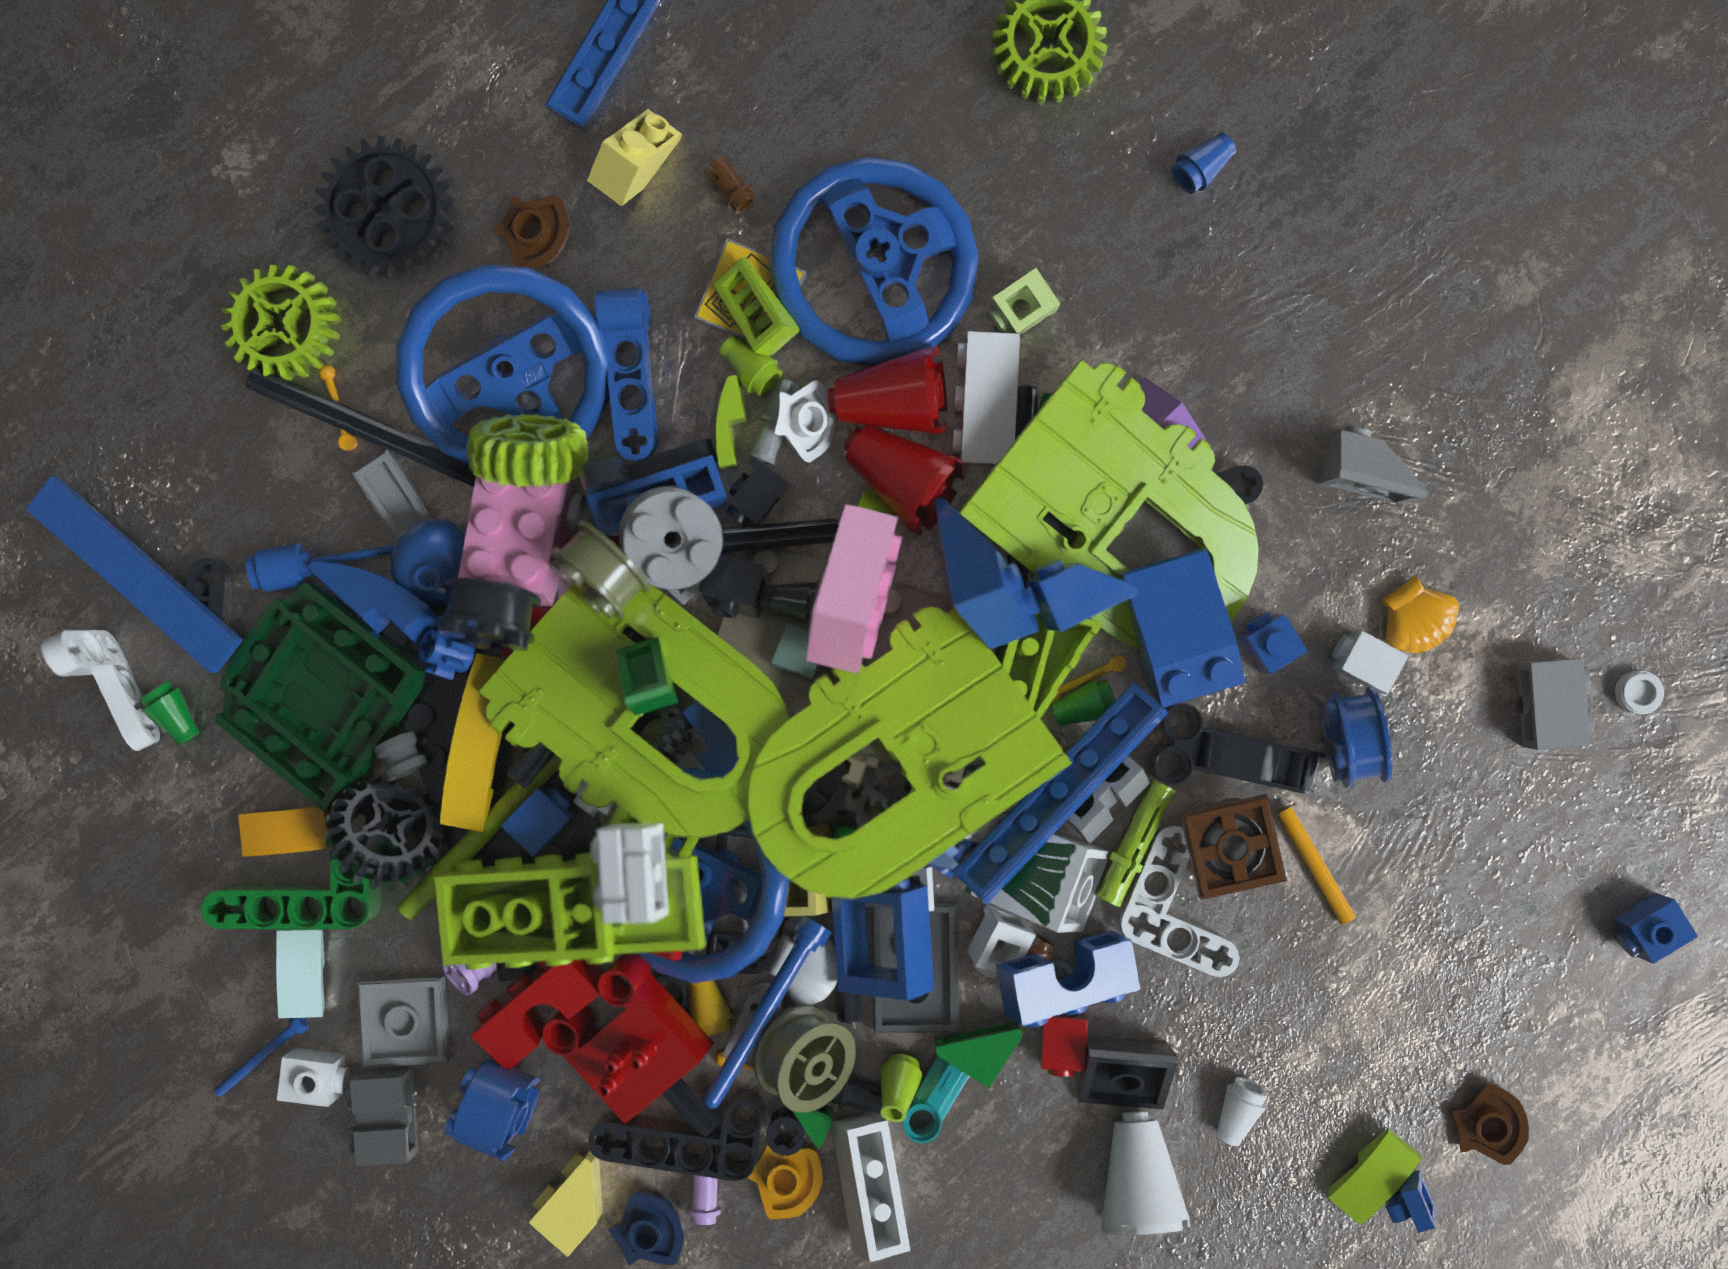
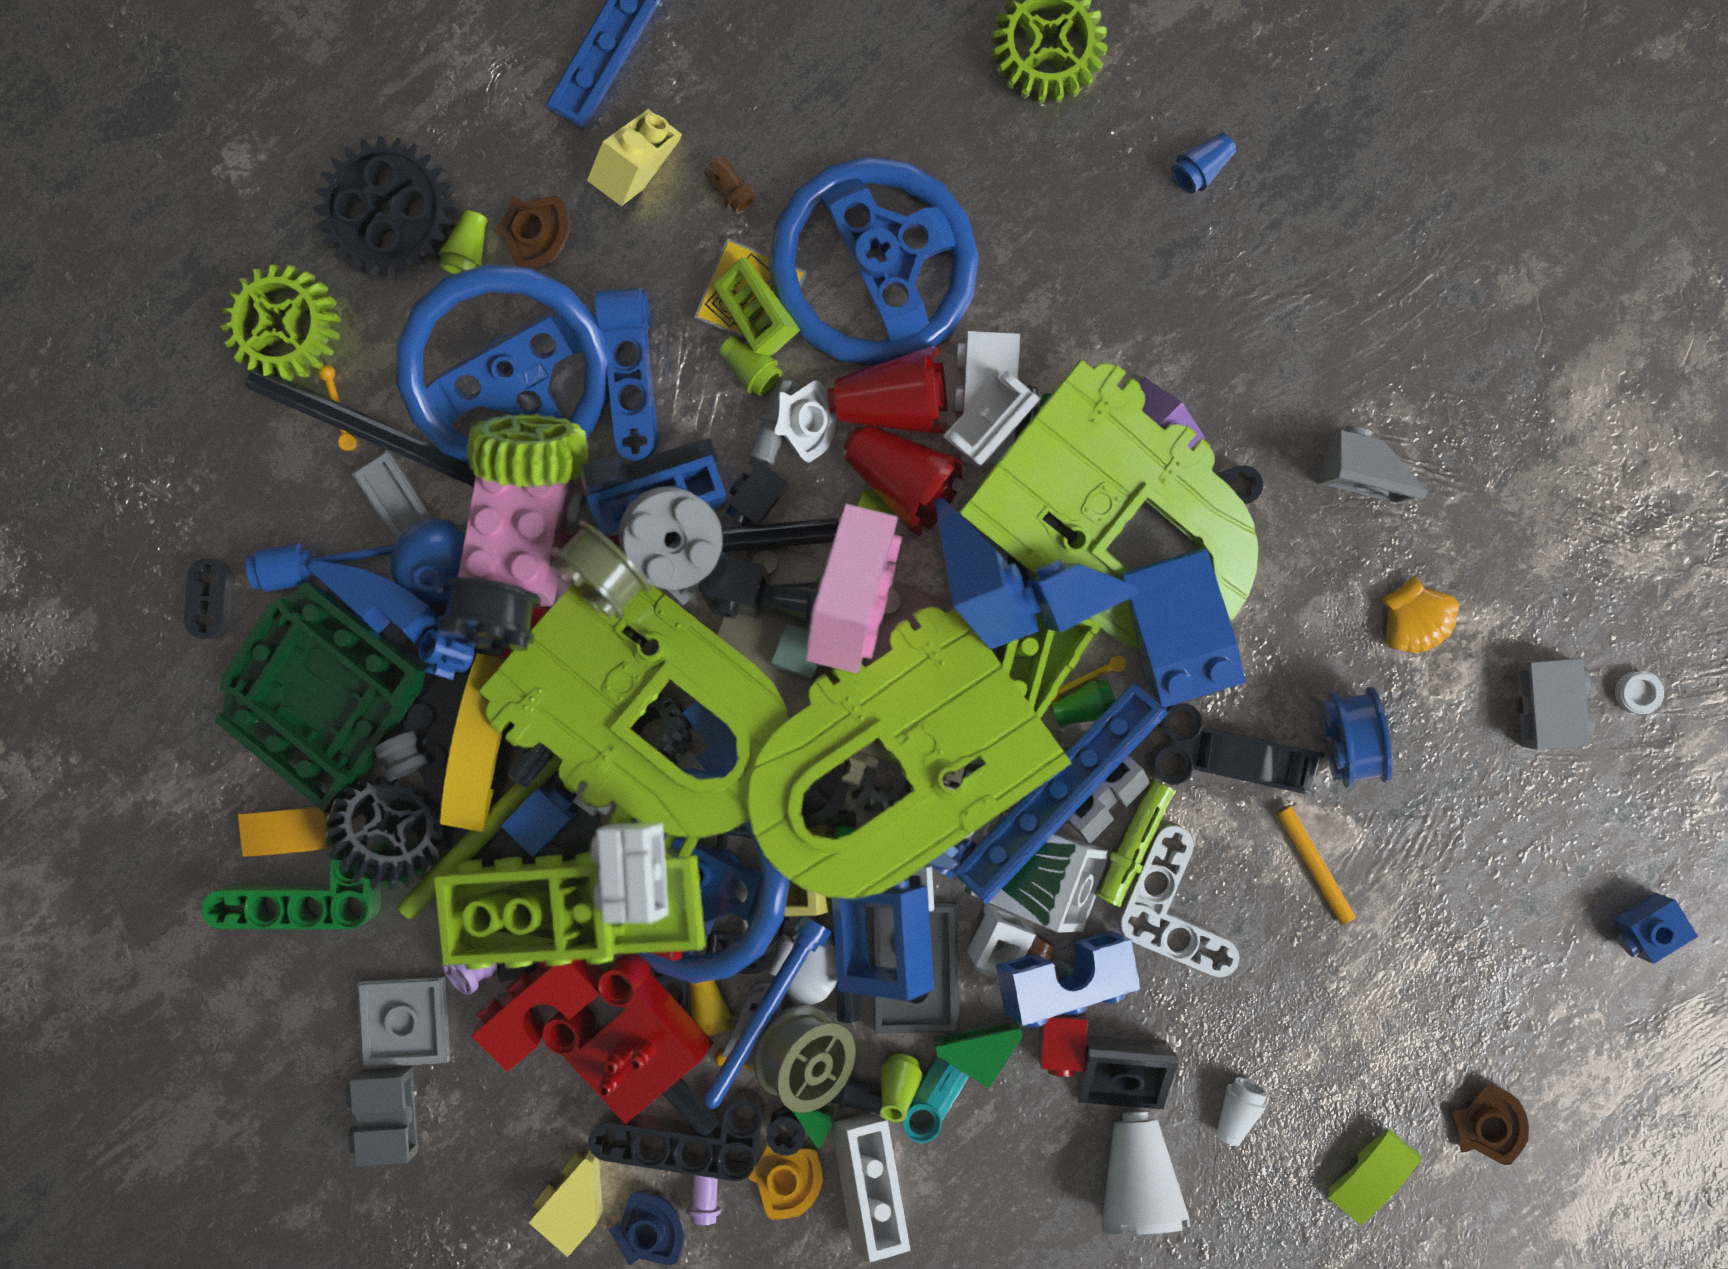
blue tile [26,476,243,673] -> none
white beam [41,630,160,751] -> none
green cone [139,680,201,746] -> none
blue piece [214,1018,309,1097] -> none
light aqua slope [276,929,325,1018] -> none
white brick [277,1048,350,1107] -> none
blue brick [445,1059,540,1161] -> none
green slope [616,637,678,716] -> none
lime slope [716,375,748,470] -> none
yellowish green brick [989,268,1061,335] -> none
reddish brown piece [1180,794,1287,900] -> none
blue brick [1238,612,1308,674] -> none
white brick [1332,631,1409,694] -> none
blue tile [1386,1170,1437,1233] -> none
none -> lime cone [439,210,488,275]
none -> white hinge [943,371,1040,469]

